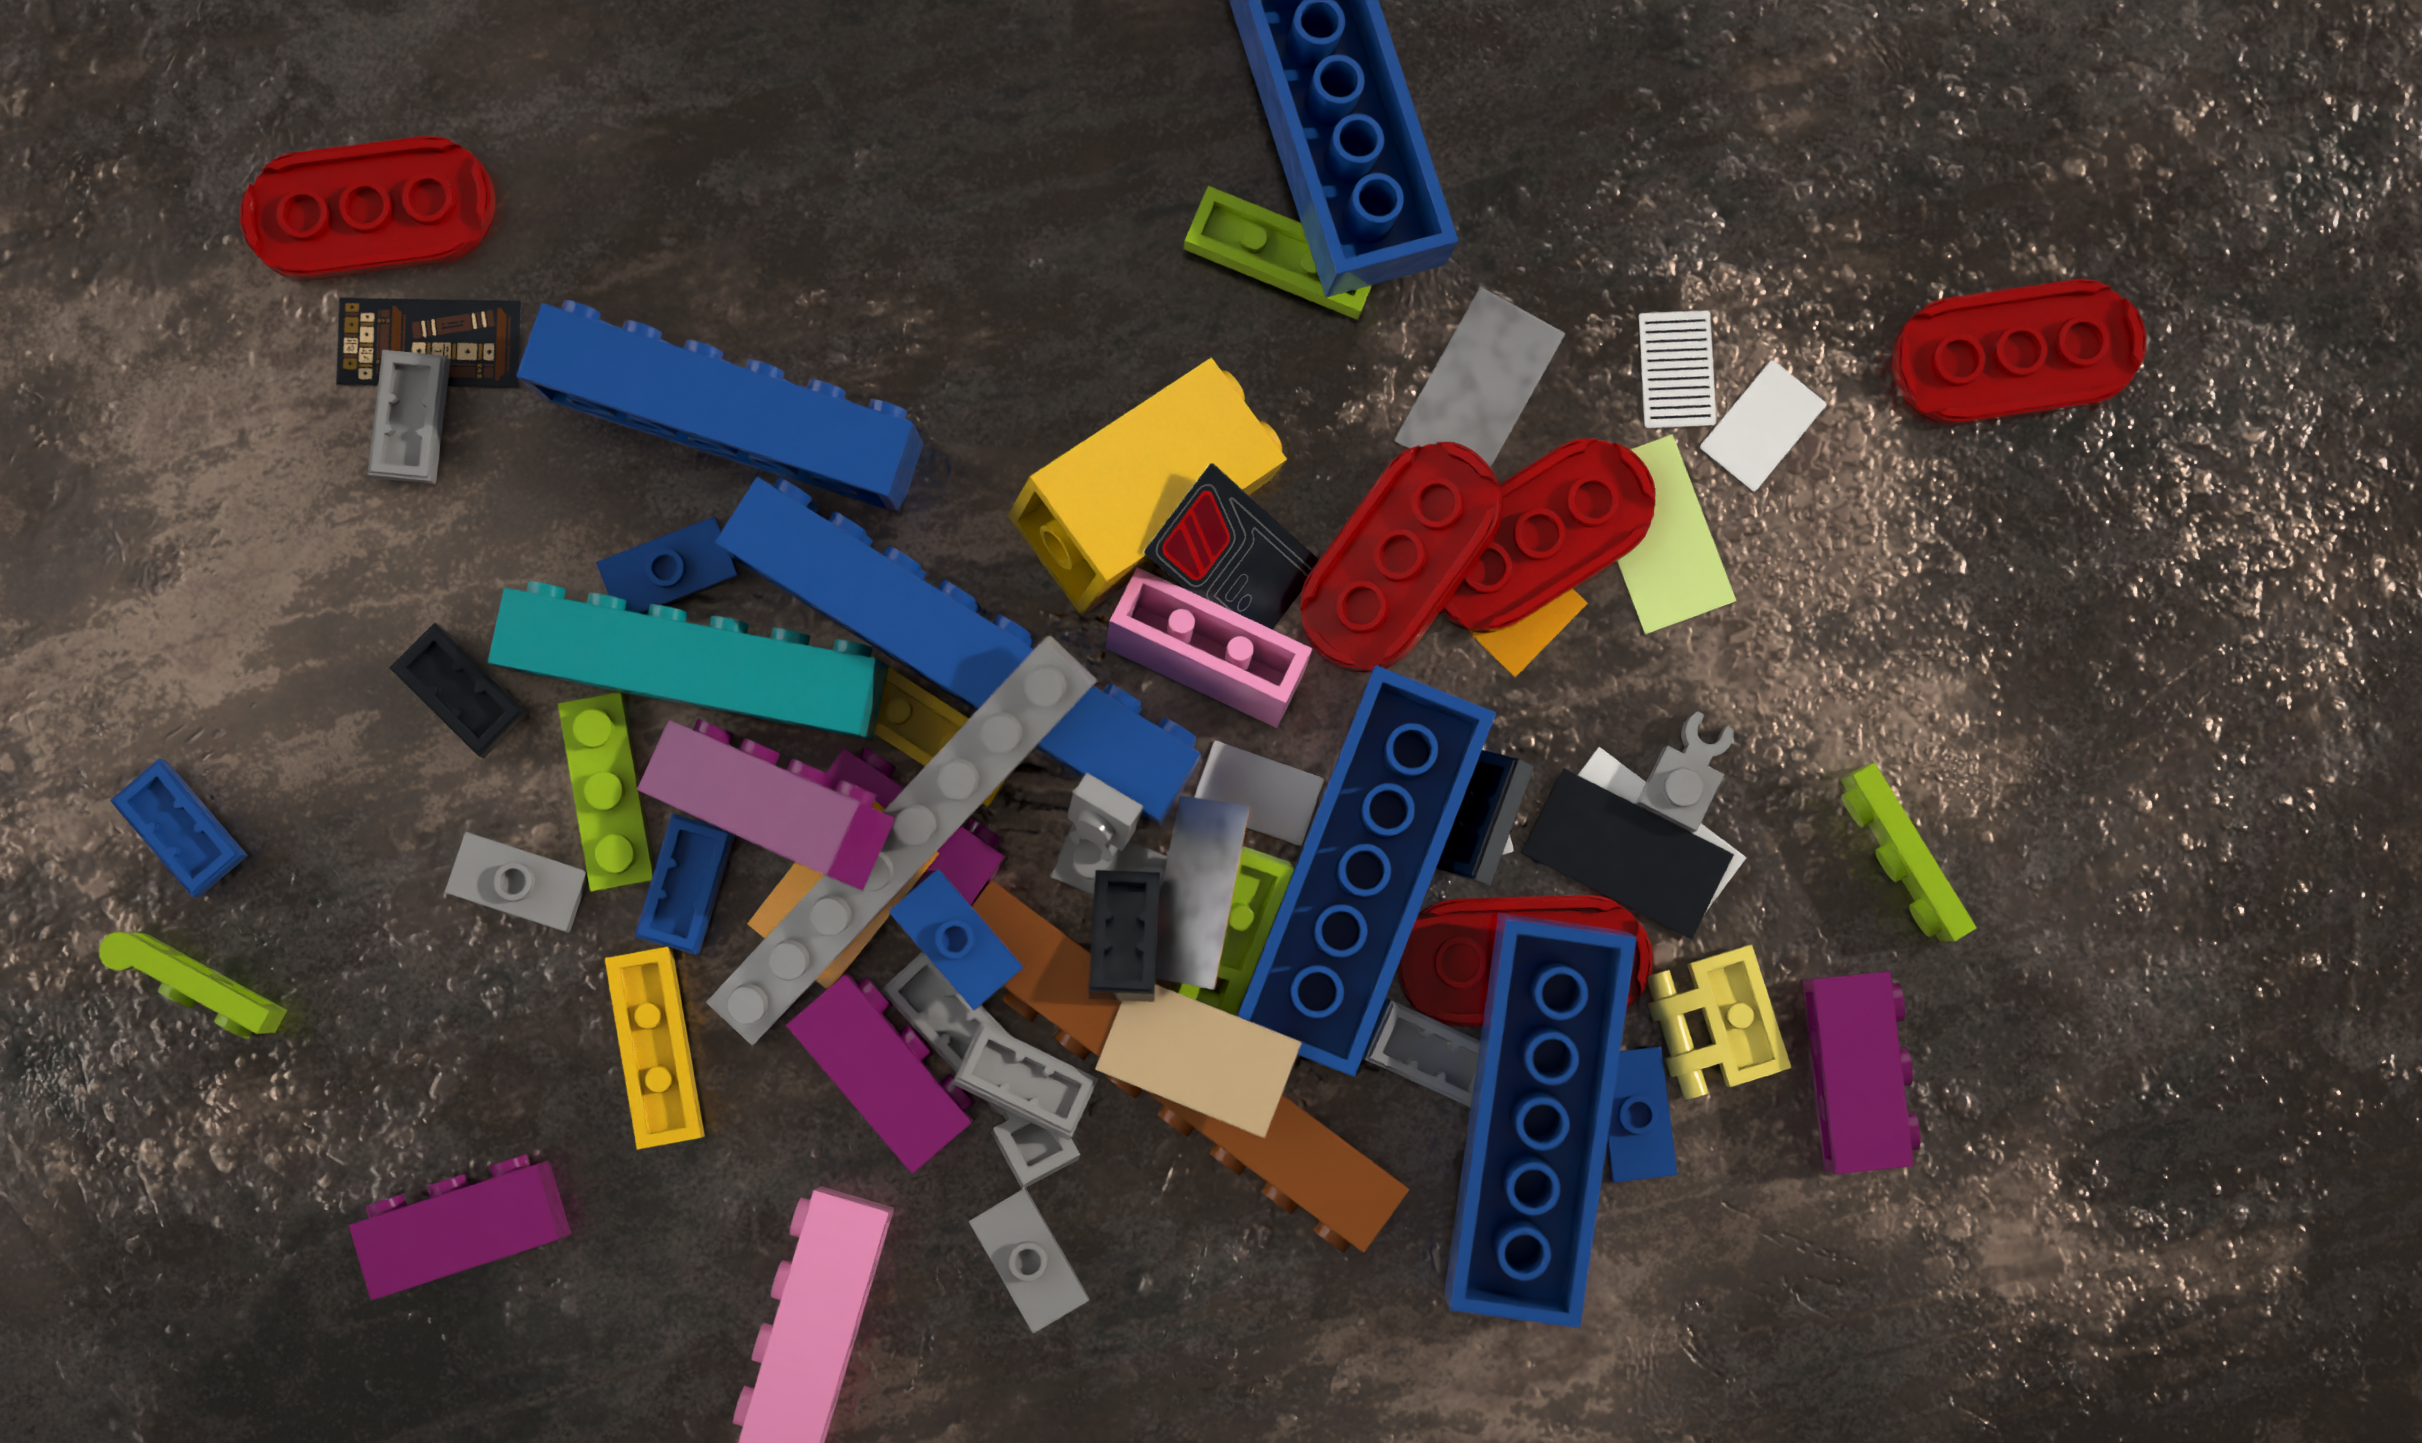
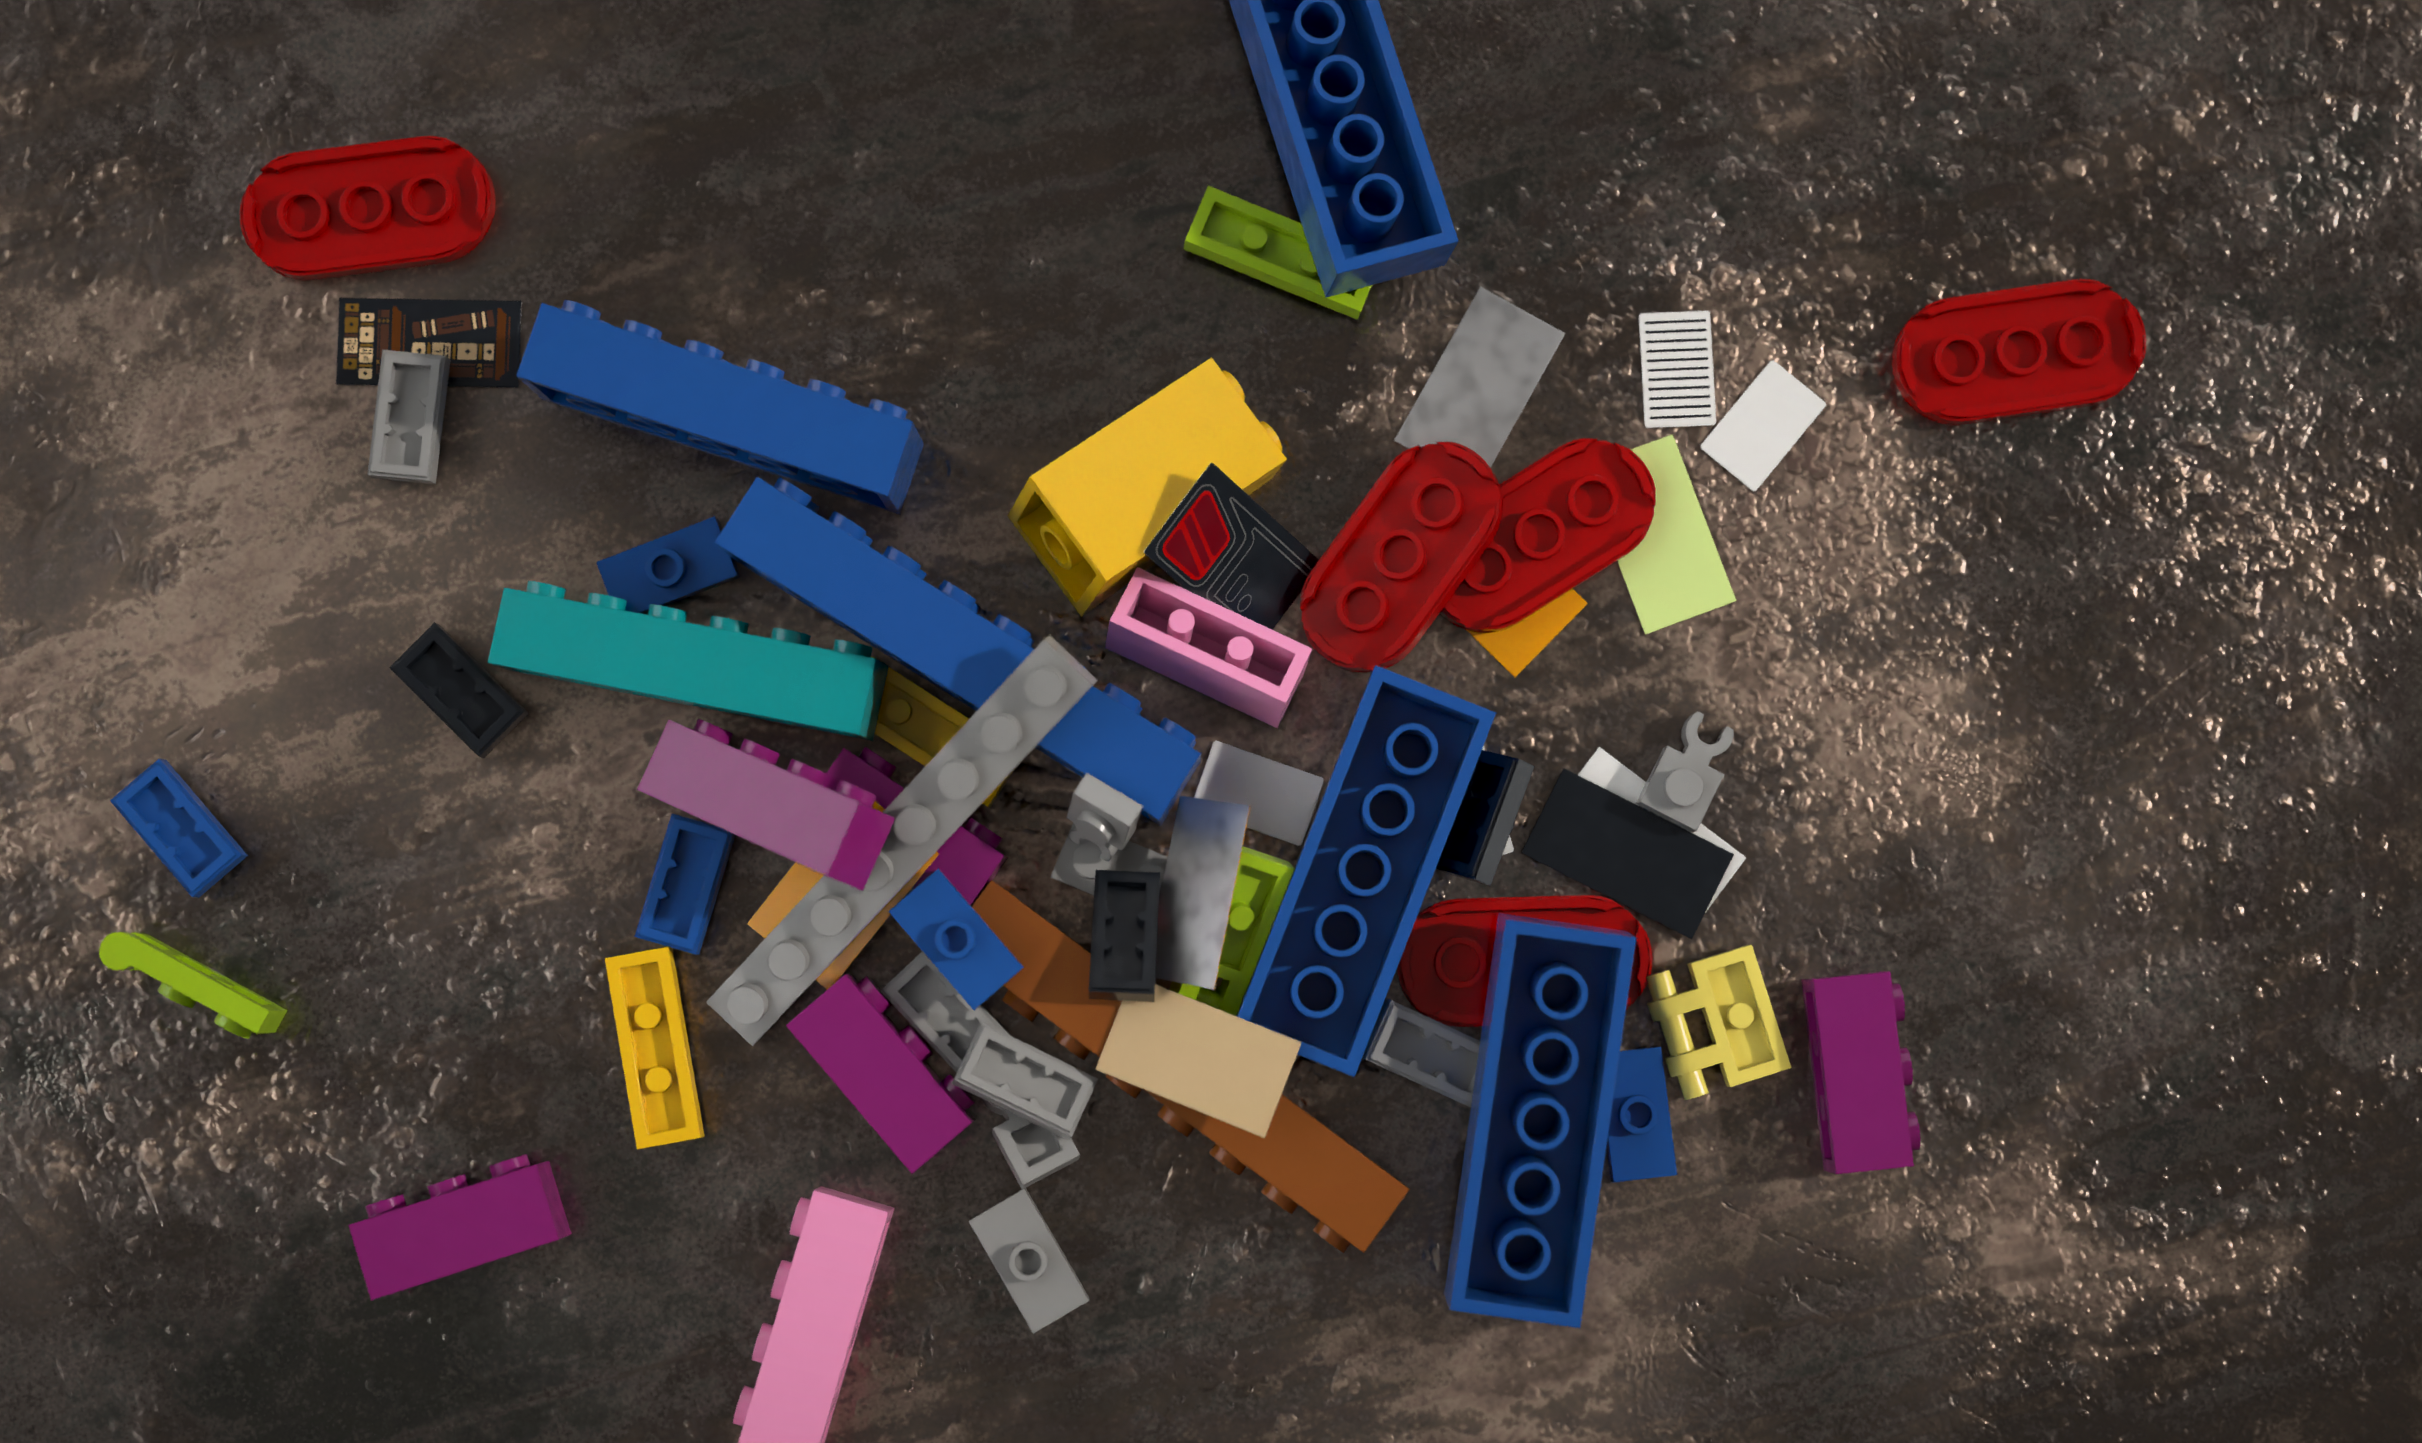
light grey plate [445,832,588,932] -> none
lime plate [558,692,655,892] -> none
lime plate [1840,762,1977,942] -> none

